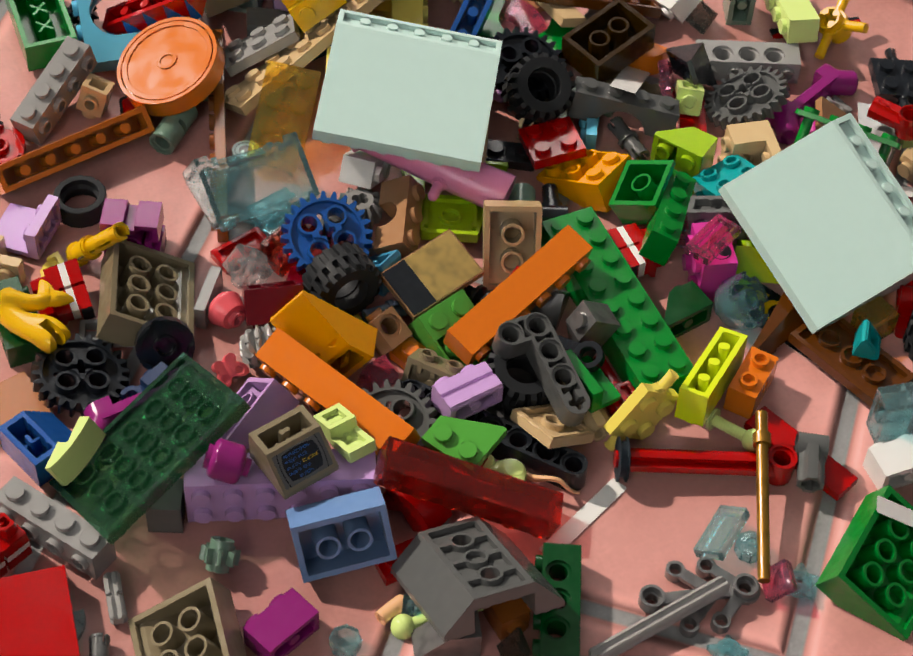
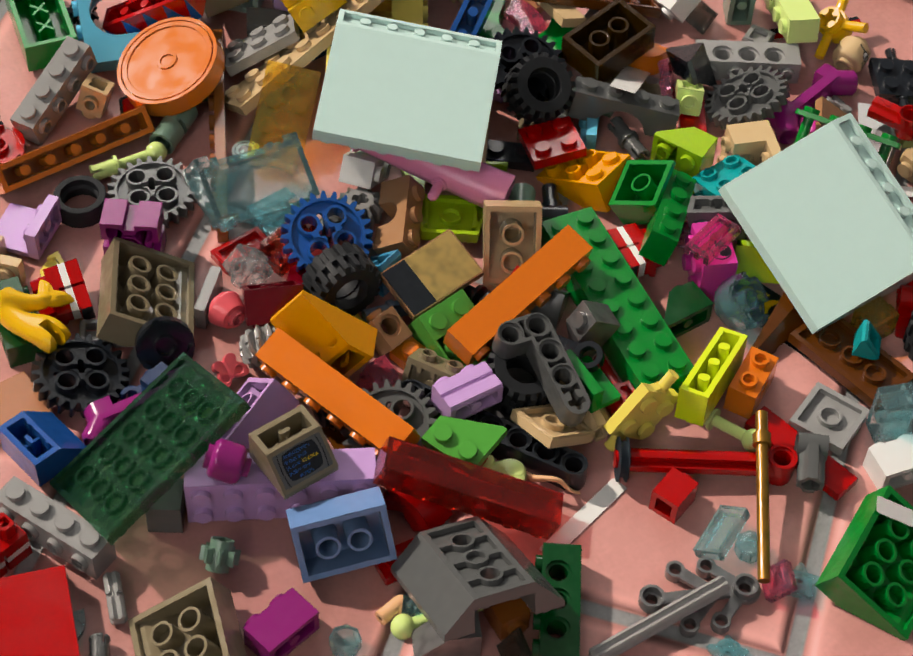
yellowish green slope [45,416,106,486] -> none
yellow pin [65,222,130,267] -> none
yellowish green slope [313,403,377,463] -> none
none -> yellowish green pin [89,141,167,180]
none -> dark grey gear [107,156,198,228]
none -> red brick [649,467,699,524]
none -> light grey tile [742,24,775,42]
none -> light grey plate [788,382,870,456]
none -> tan head [832,36,871,73]

